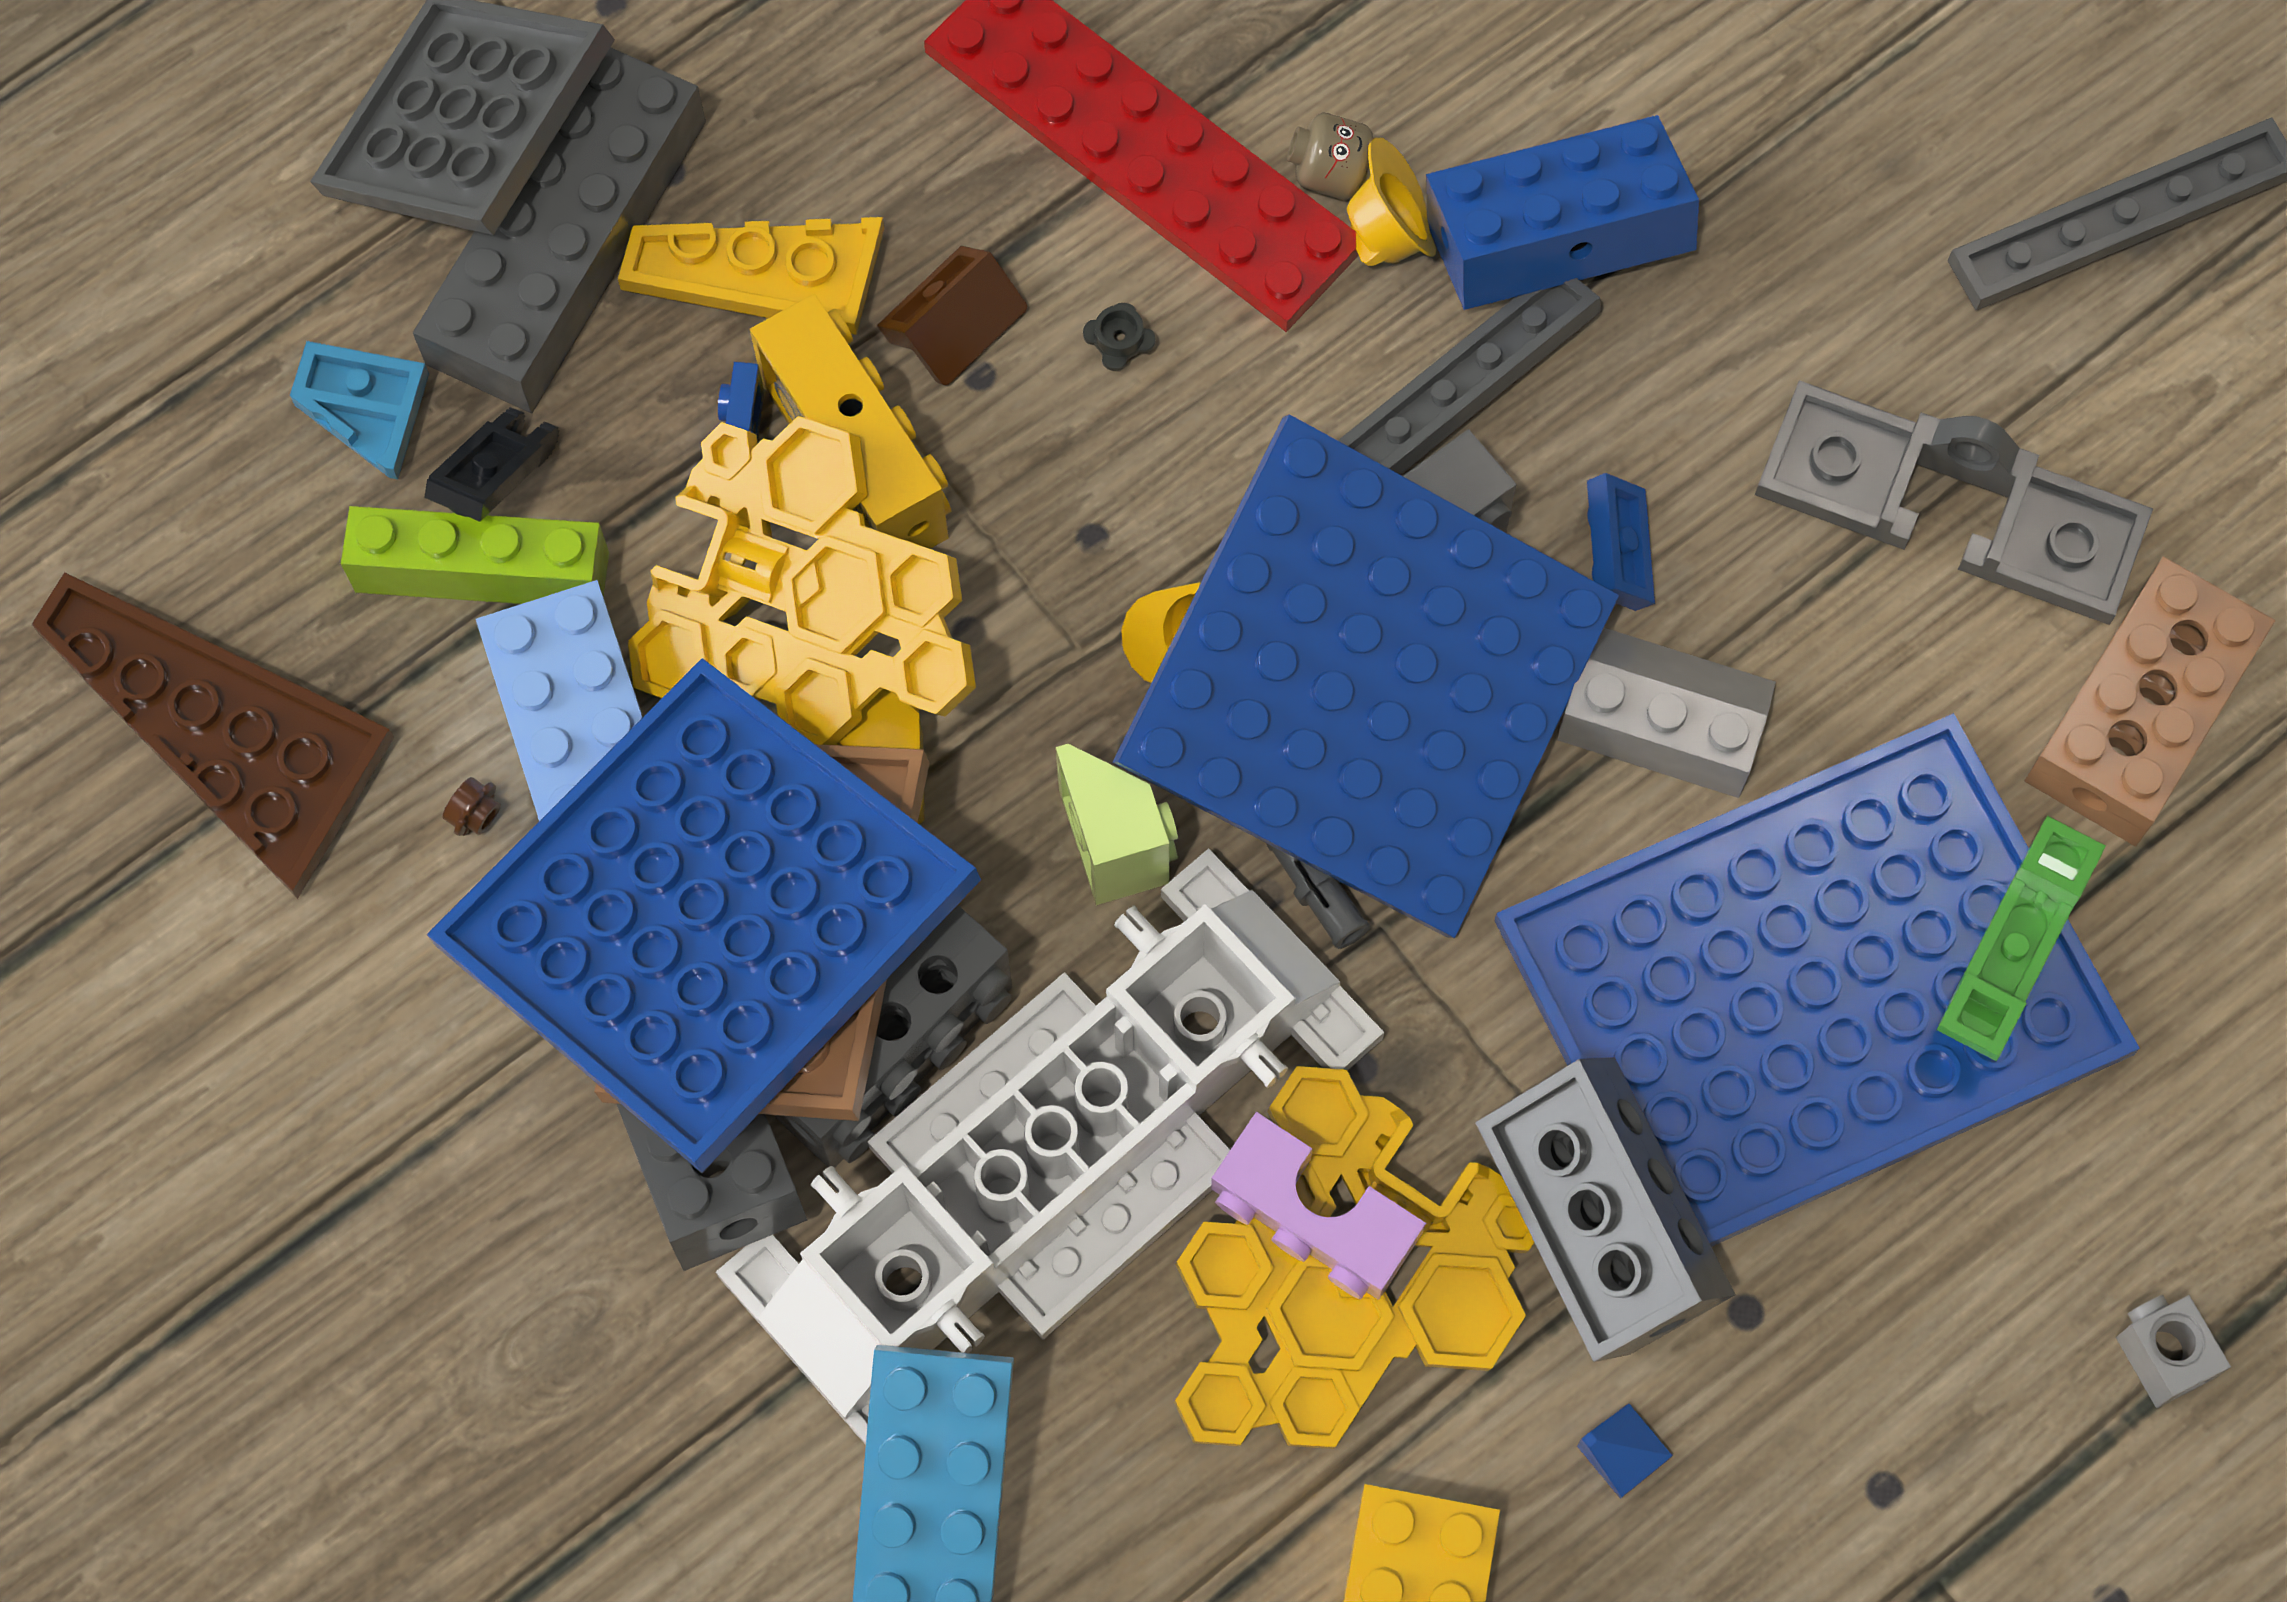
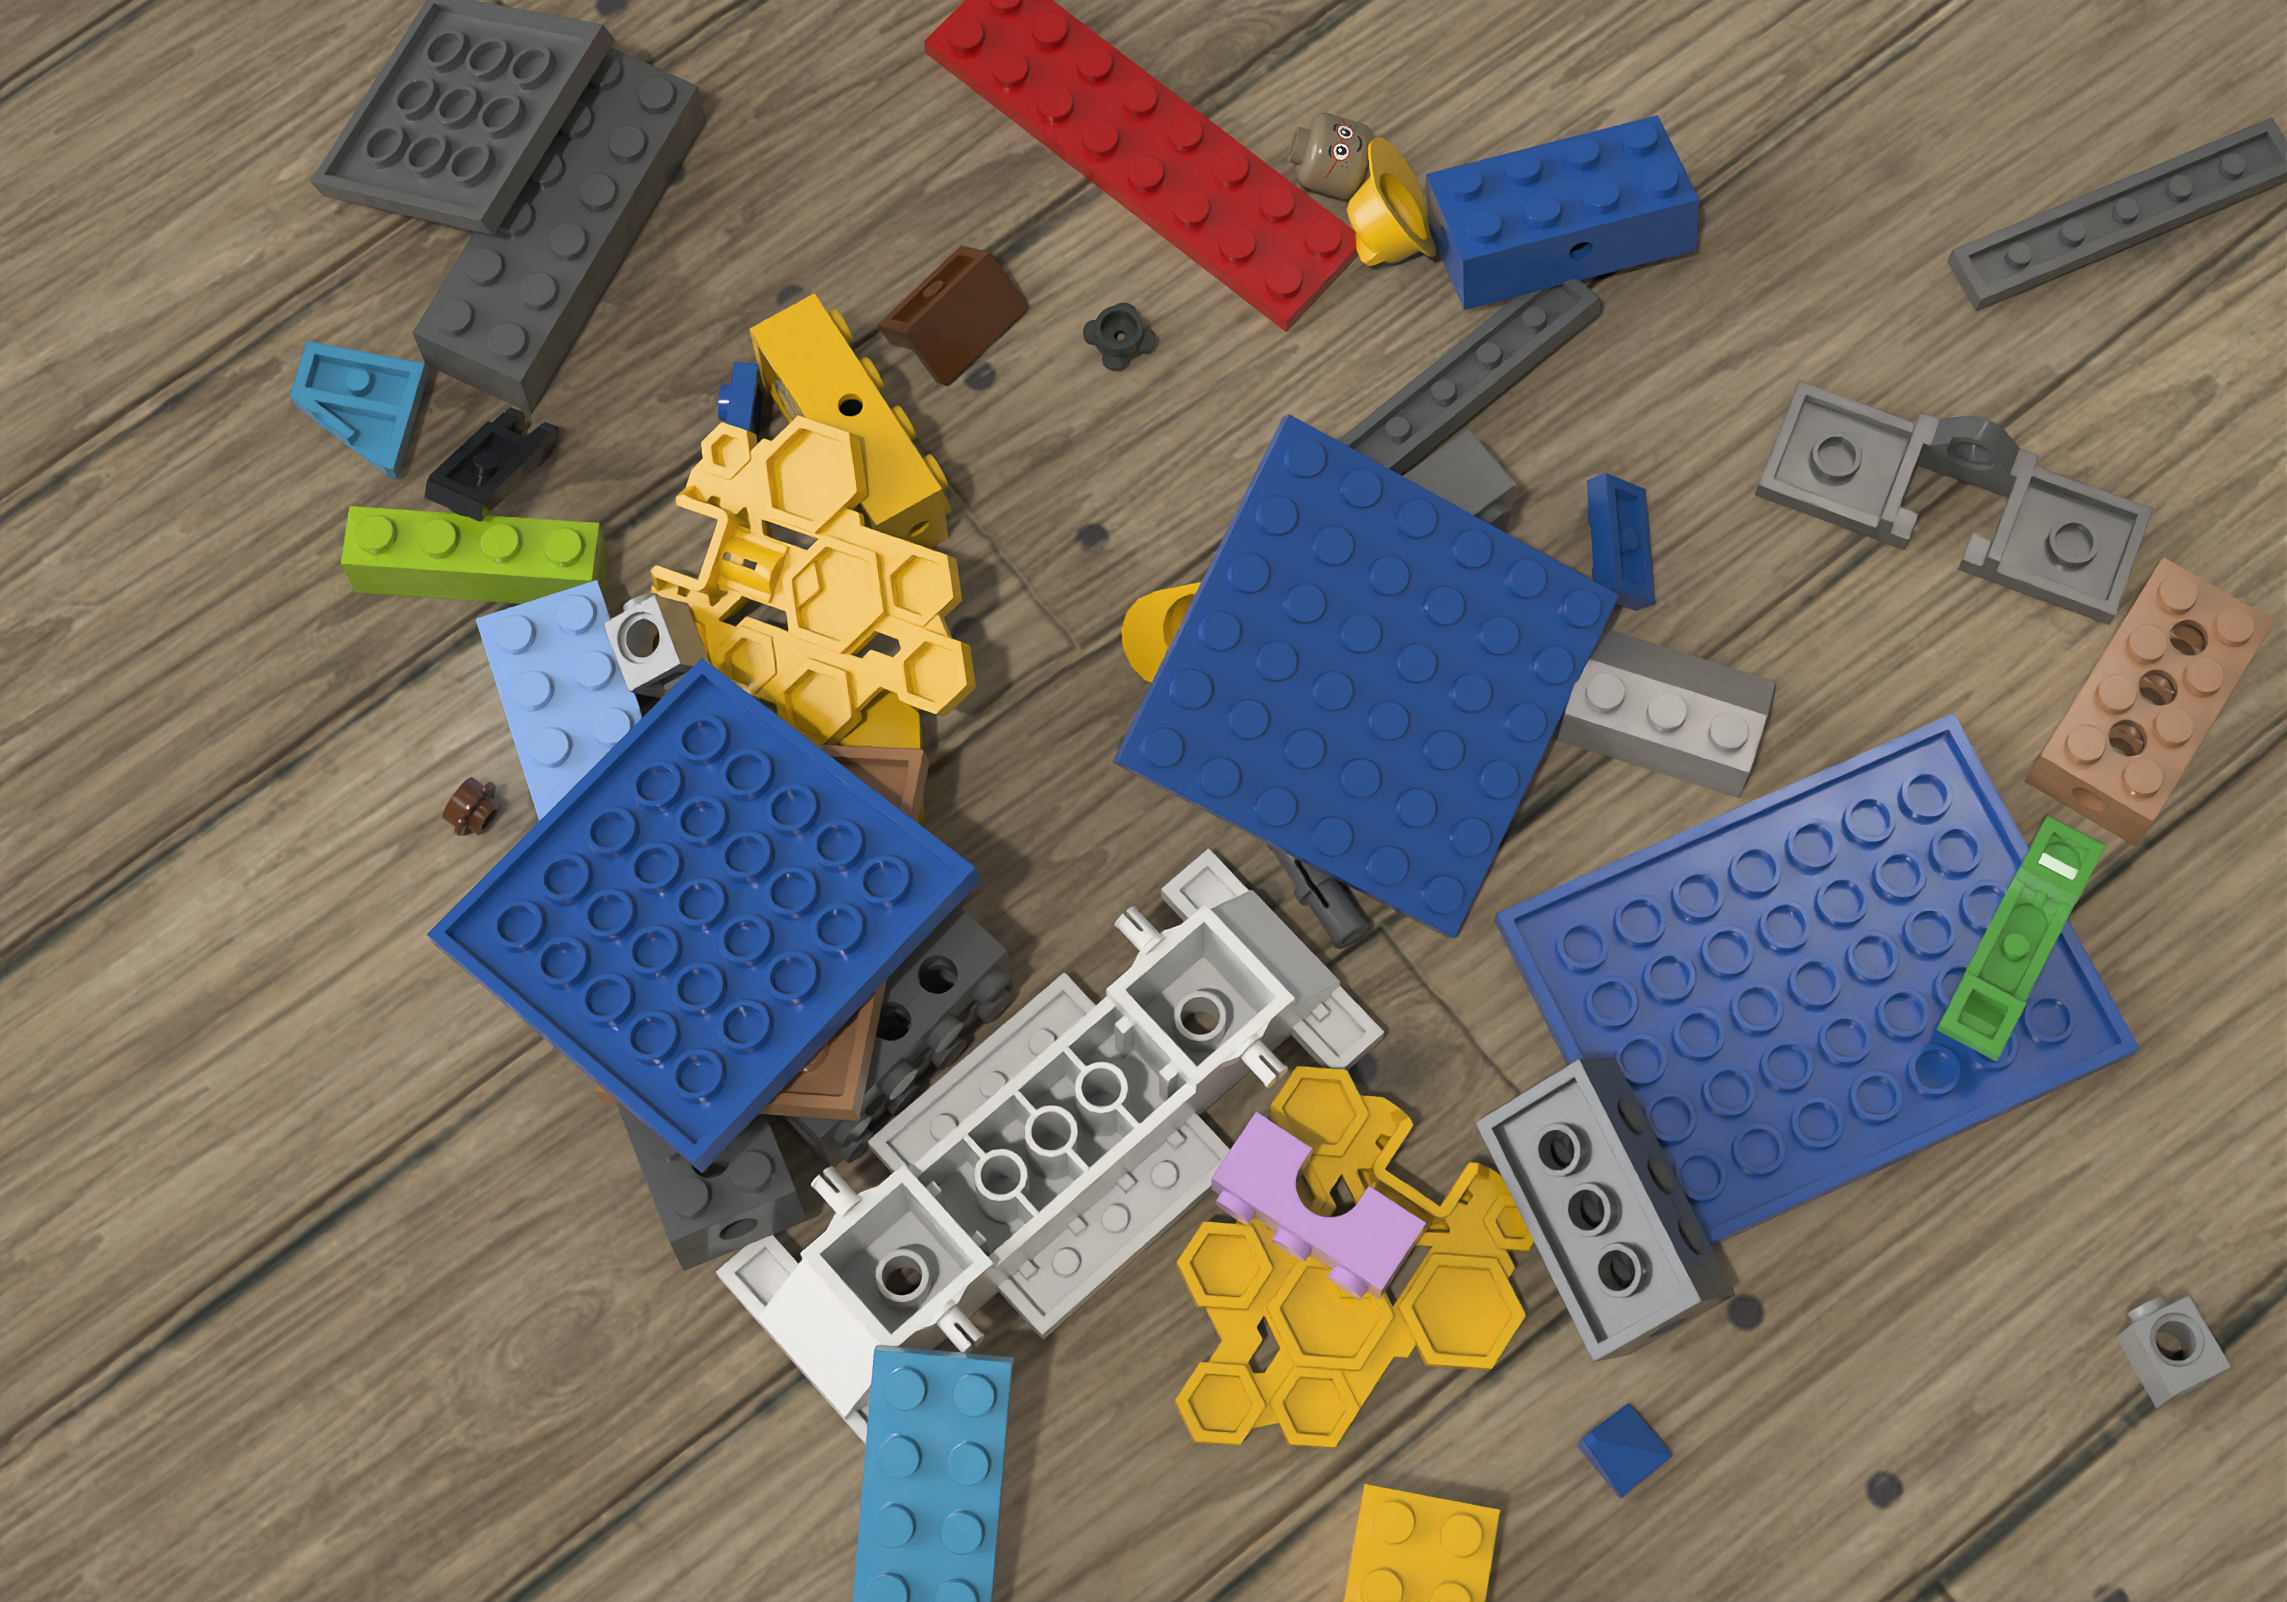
reddish brown wing [32,572,394,899] -> none
yellow wing [618,217,884,335] -> none
yellowish green slope [1056,744,1178,905] -> none
none -> light grey brick [603,593,710,698]

